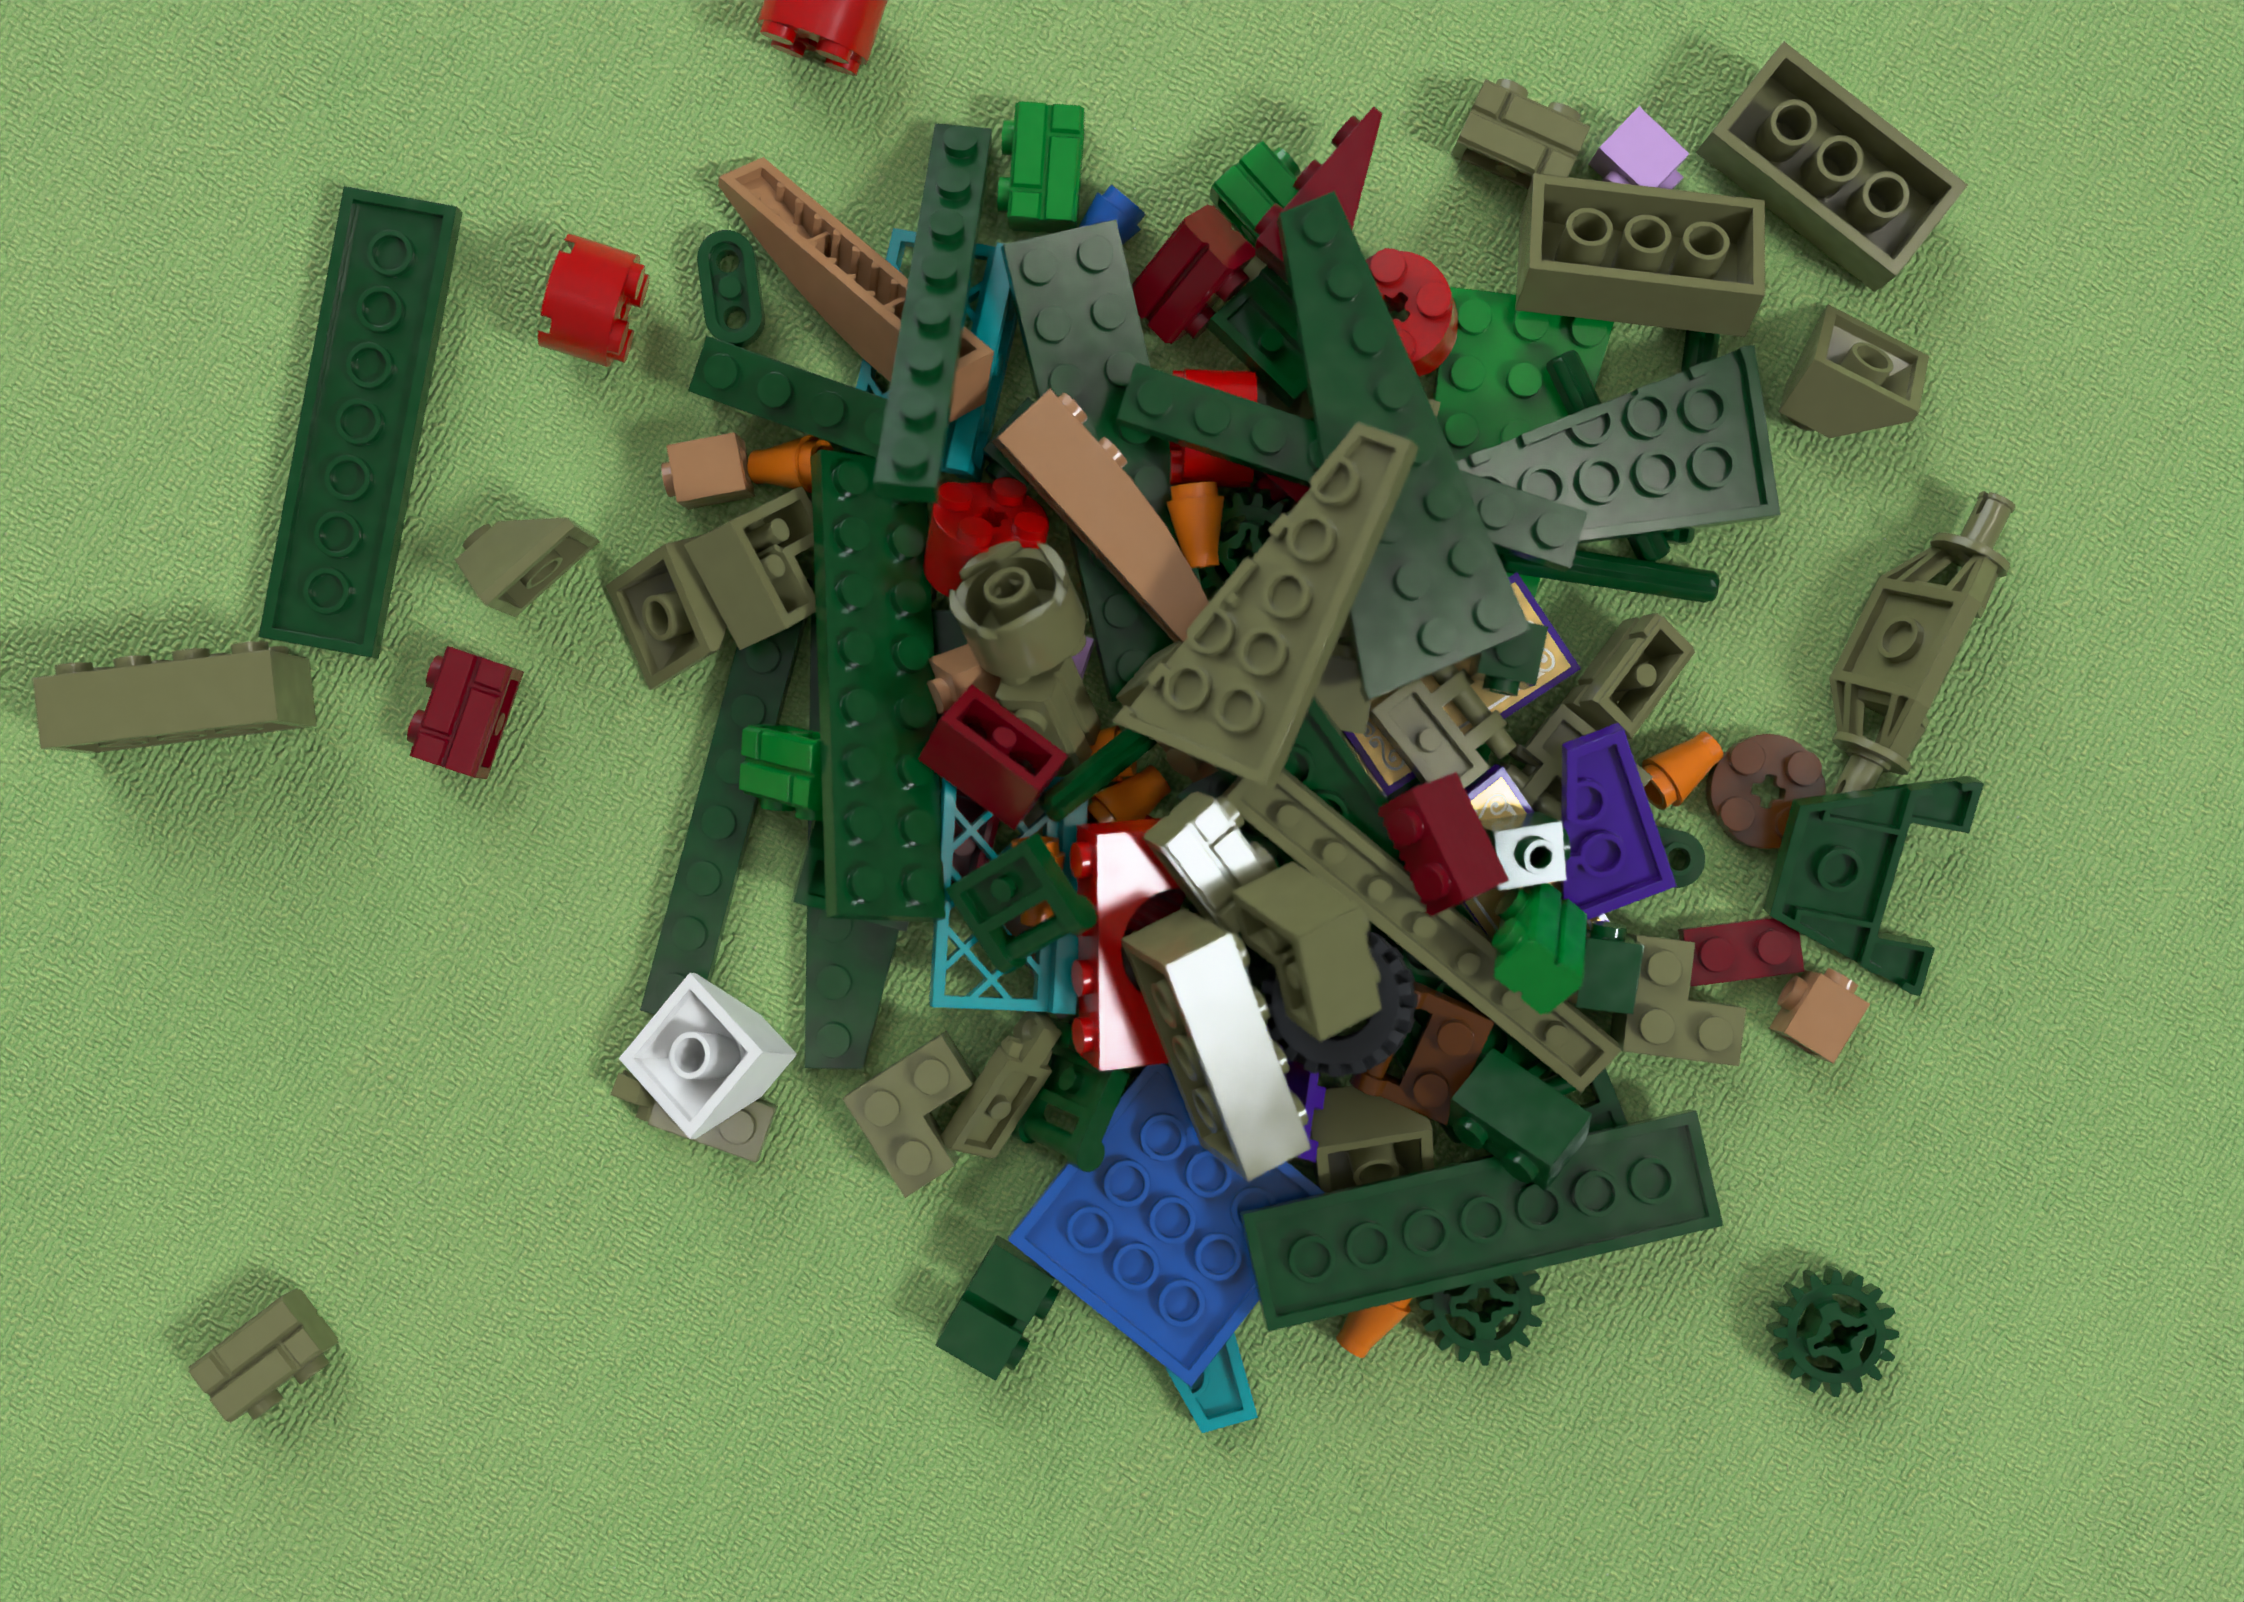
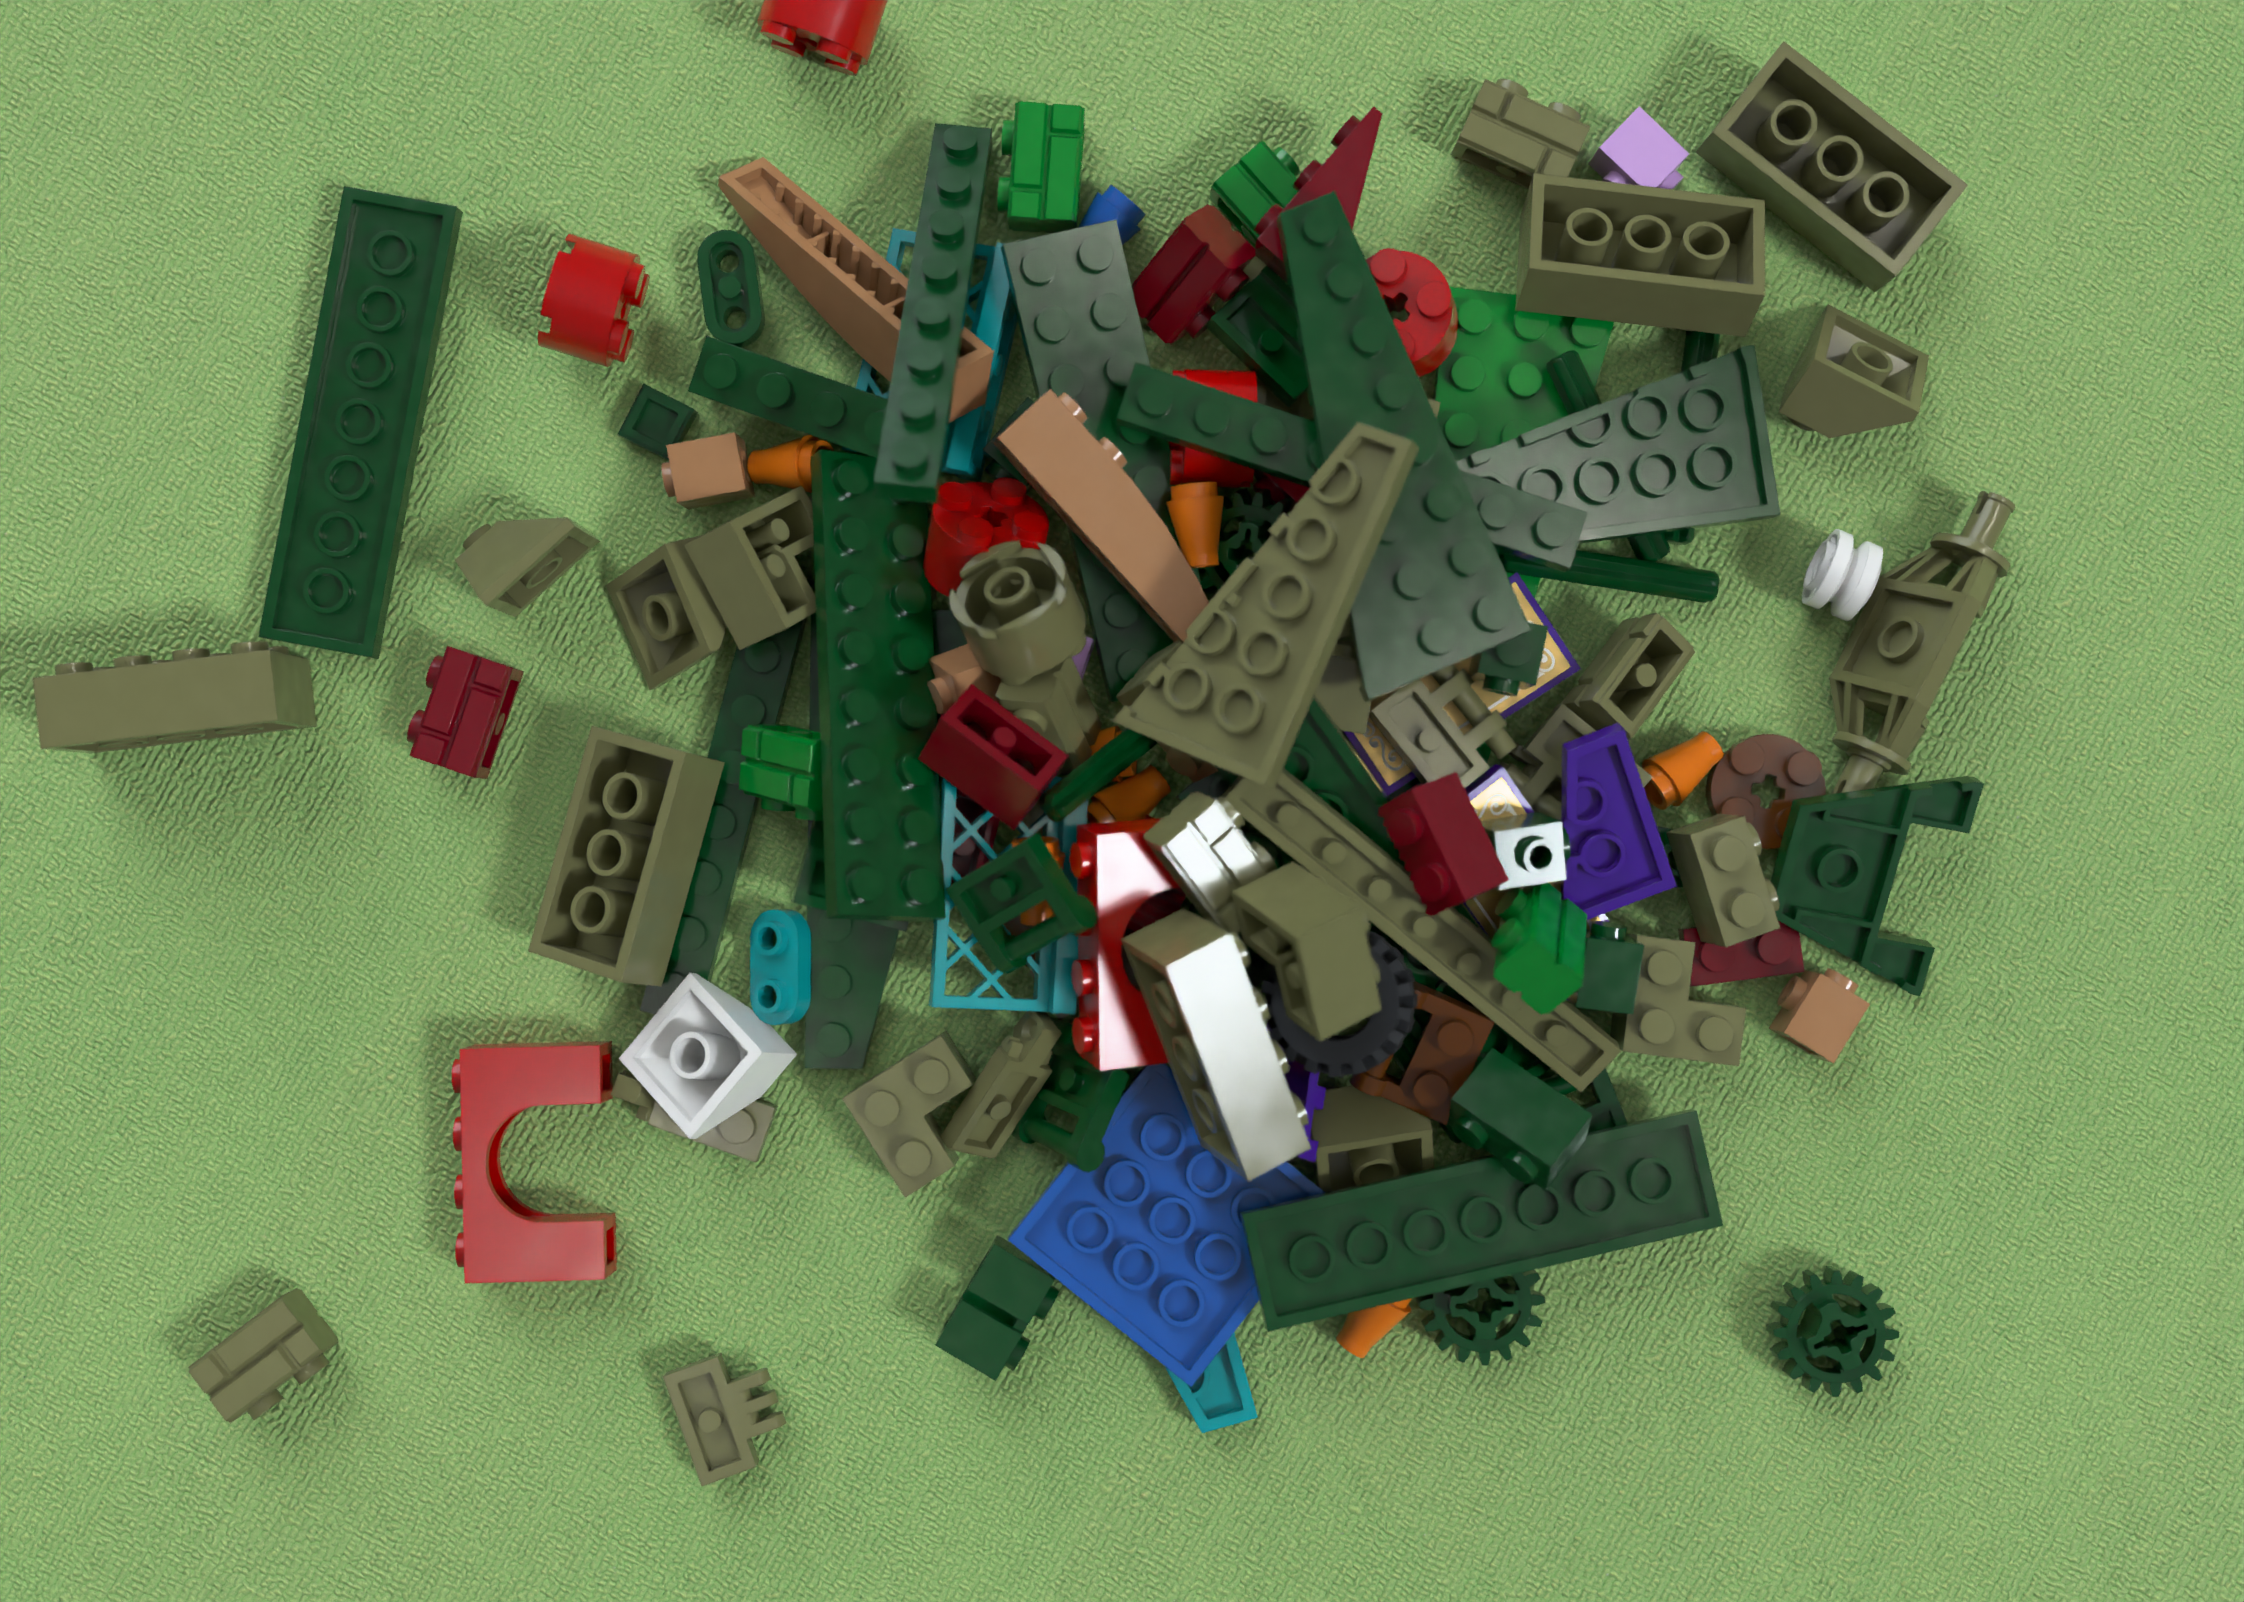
none -> arch [452,1041,617,1284]
none -> olive brick [528,726,725,987]
none -> dark green tile [618,383,698,461]
none -> olive hinge [663,1353,787,1486]
none -> teal plate [750,909,811,1025]
none -> olive brick [1666,814,1780,947]
none -> white wheel [1802,529,1883,621]

